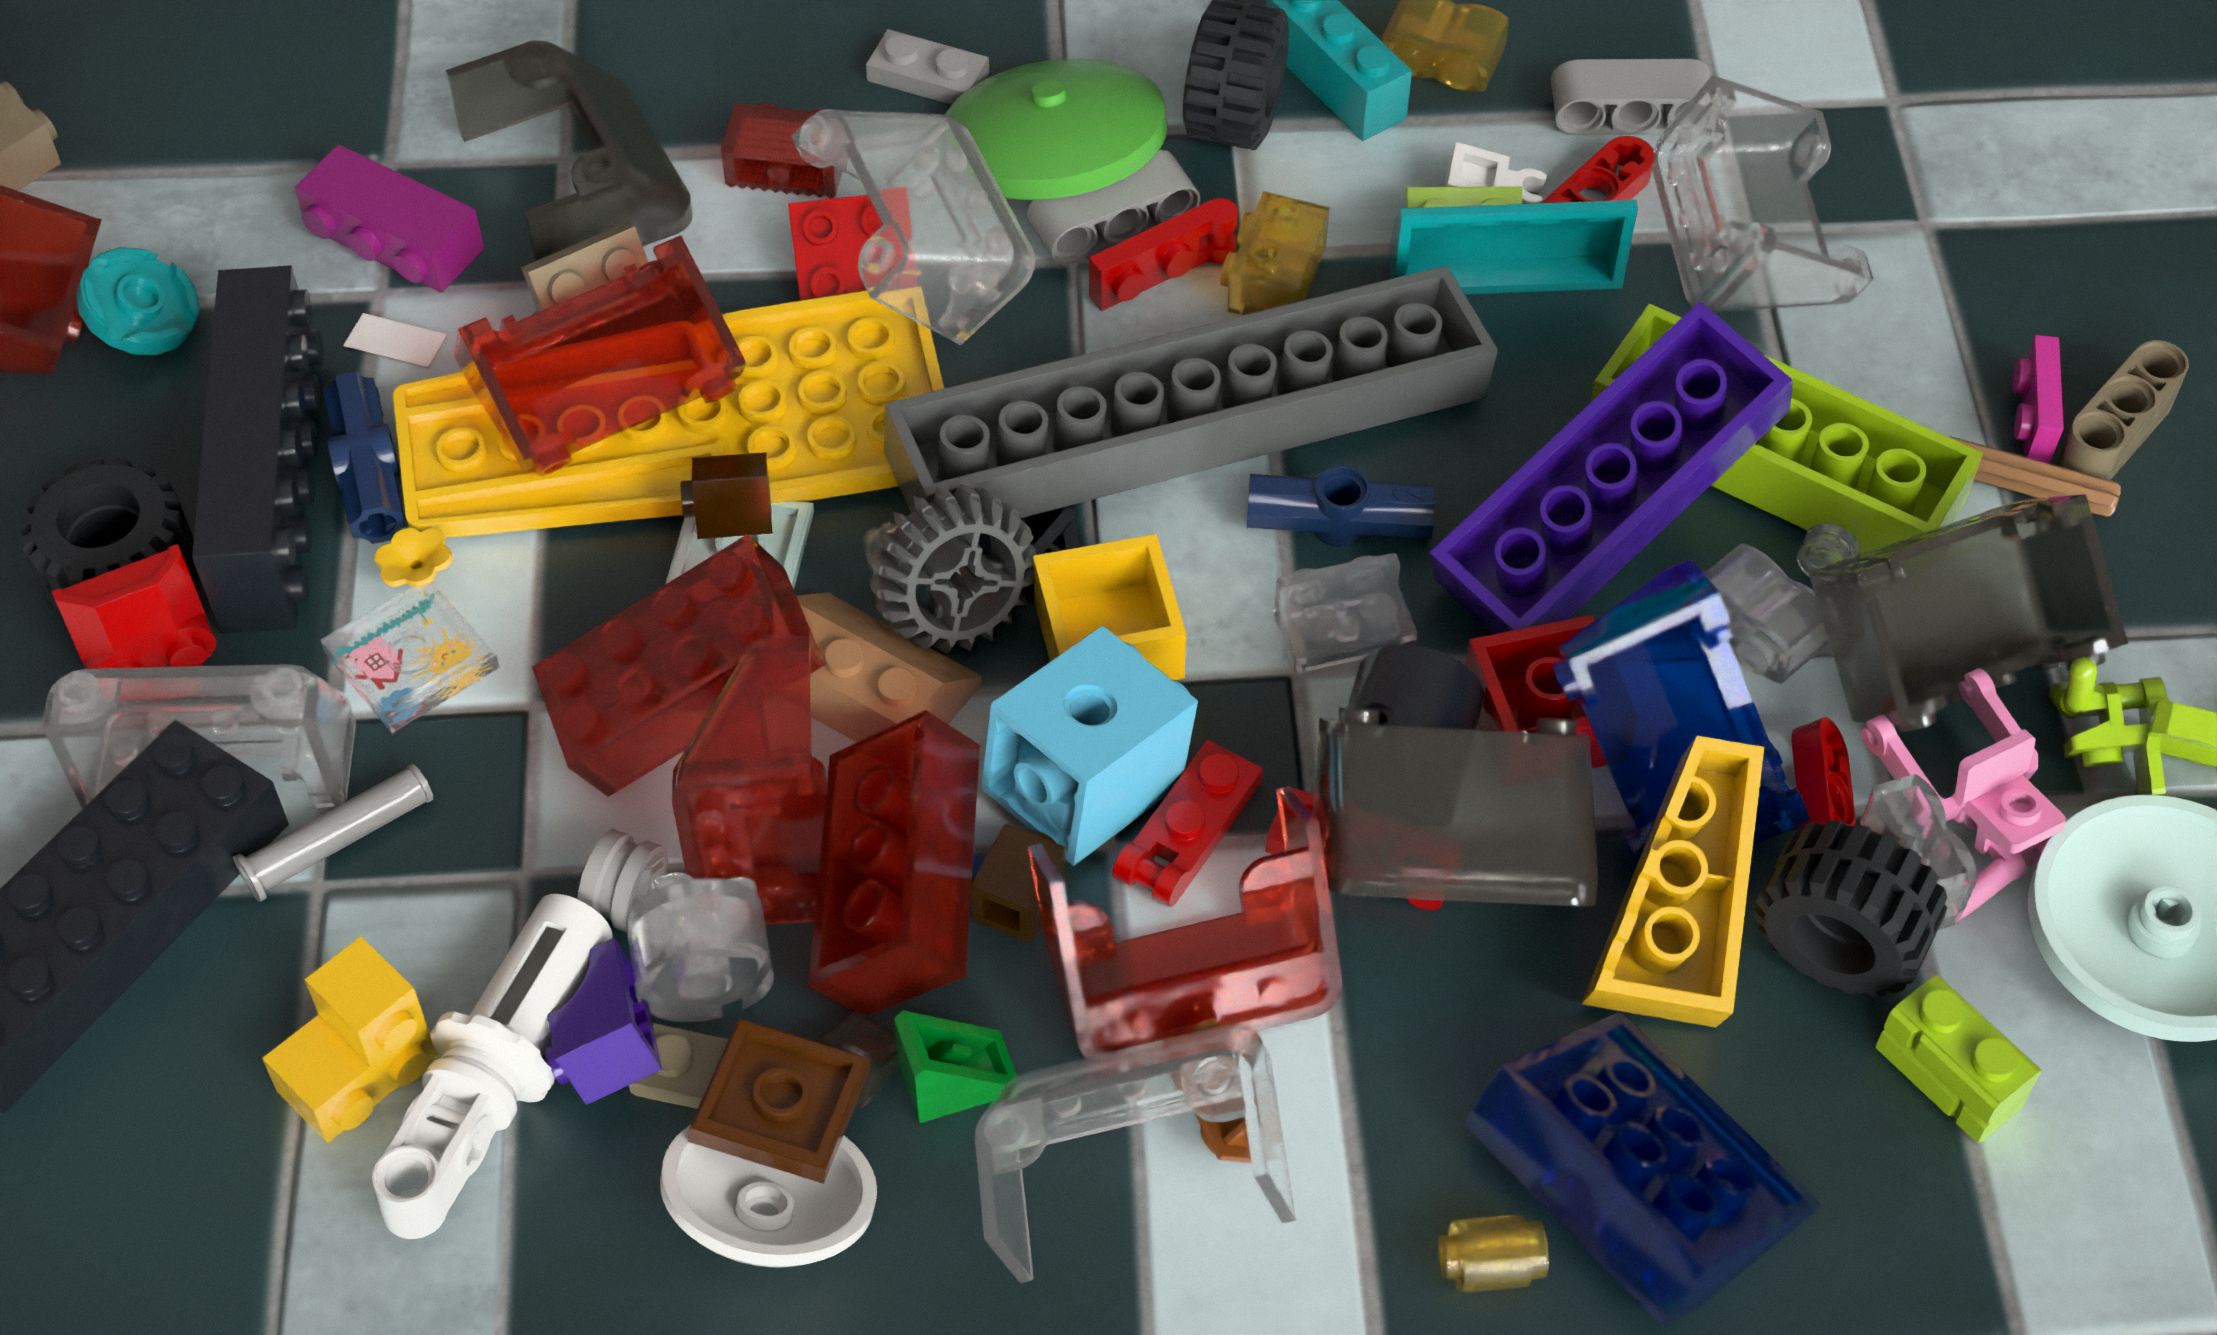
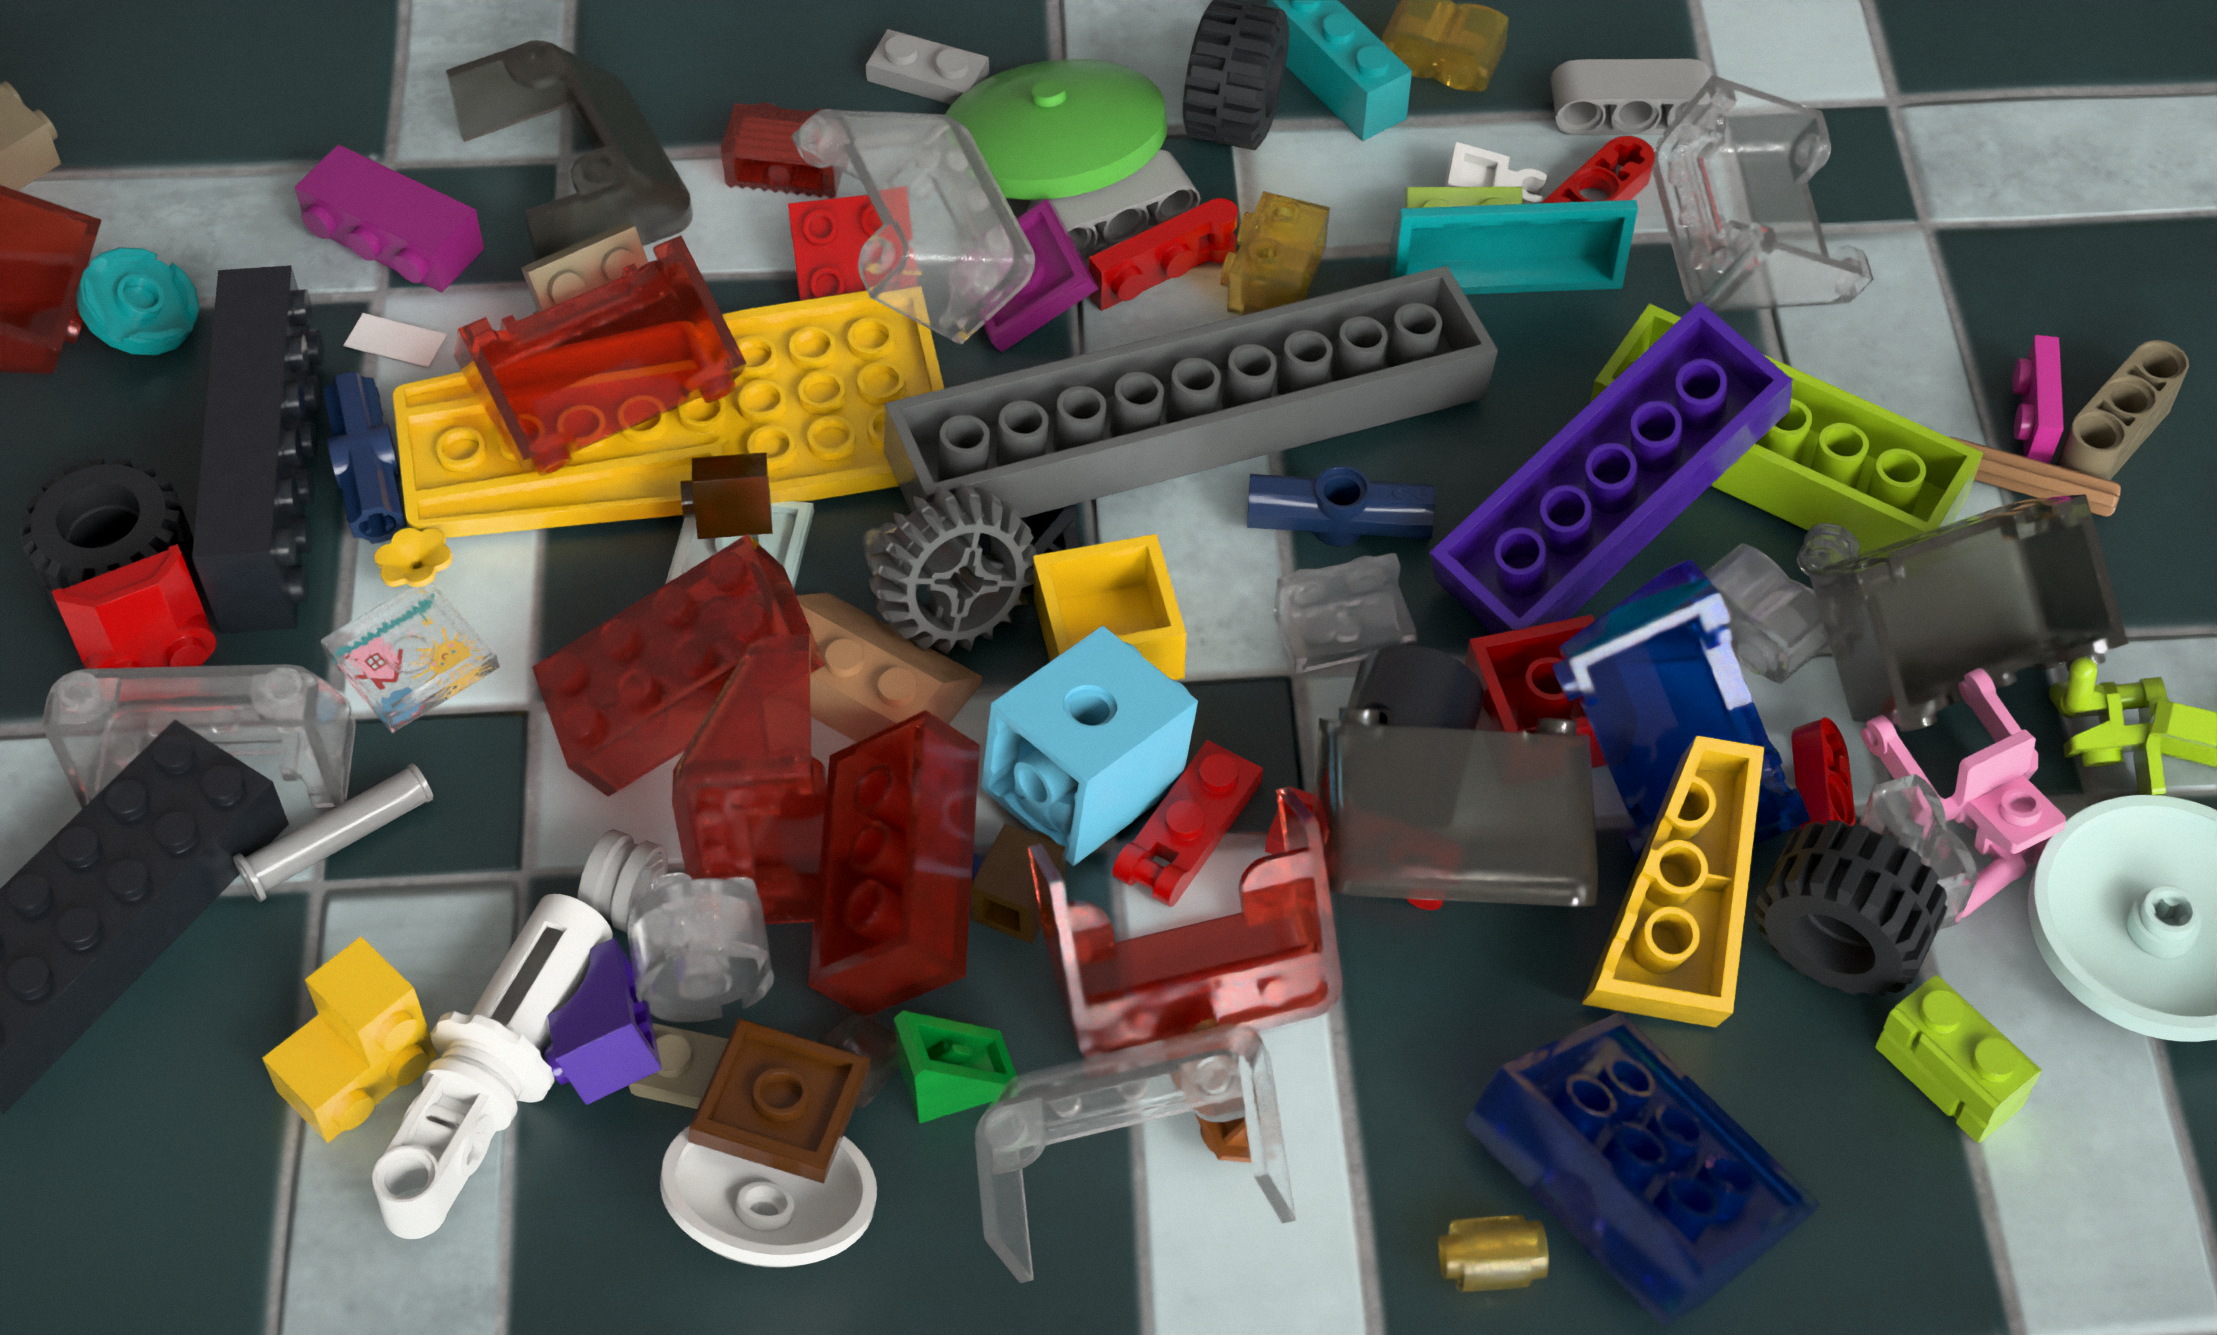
none -> magenta plate [951,199,1098,353]

